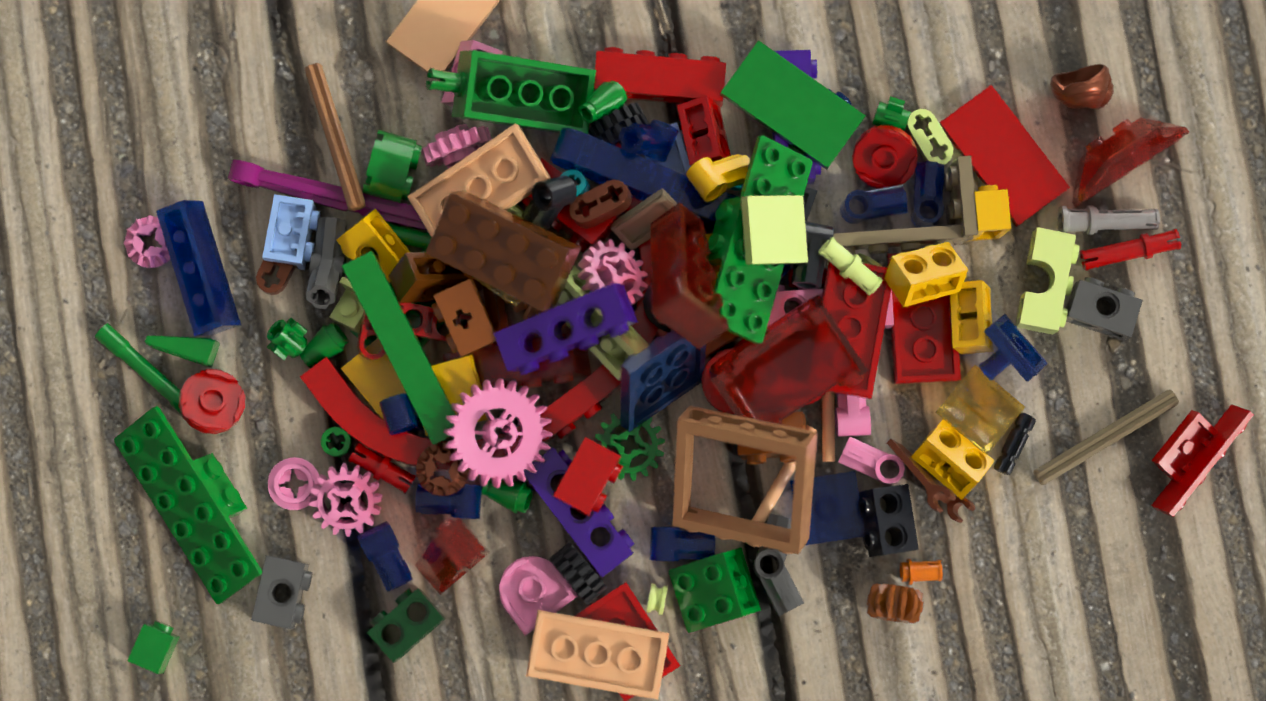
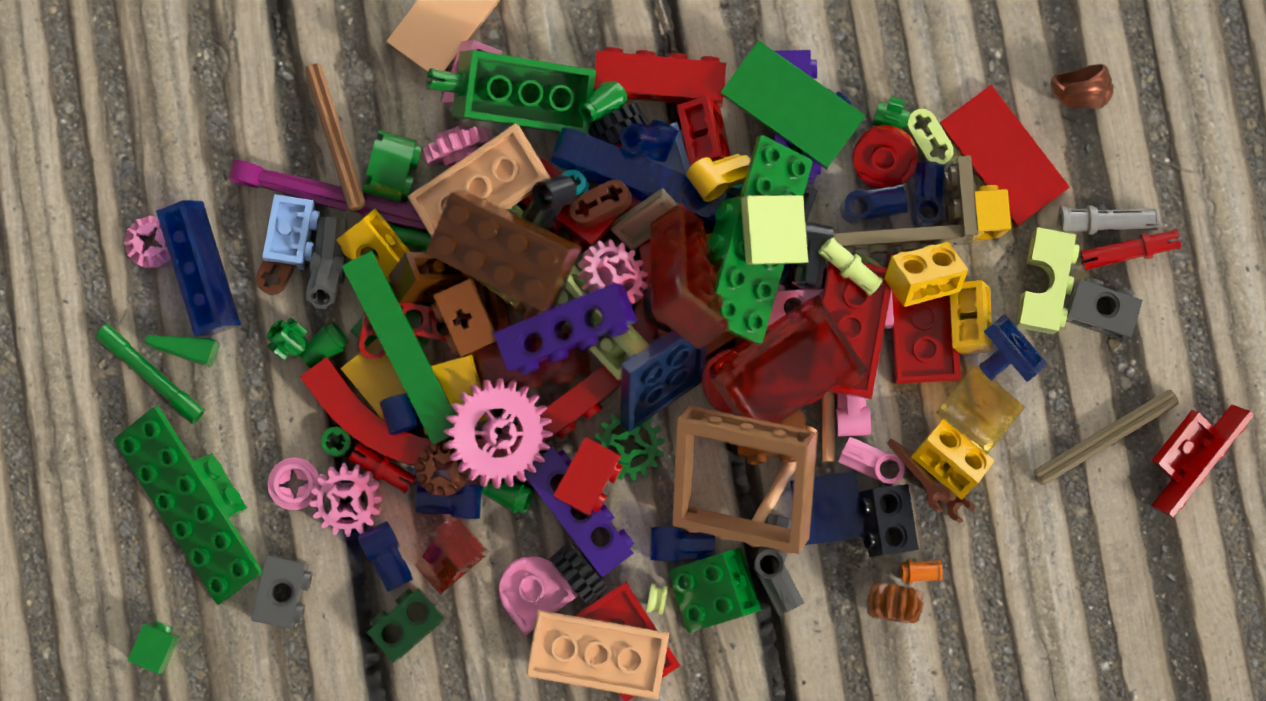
red tile [178,369,246,434] -> none
yellowish green bracket [329,277,364,334] -> none
black axle [994,412,1036,475] -> none
clear red wedge [1072,117,1189,208] -> none

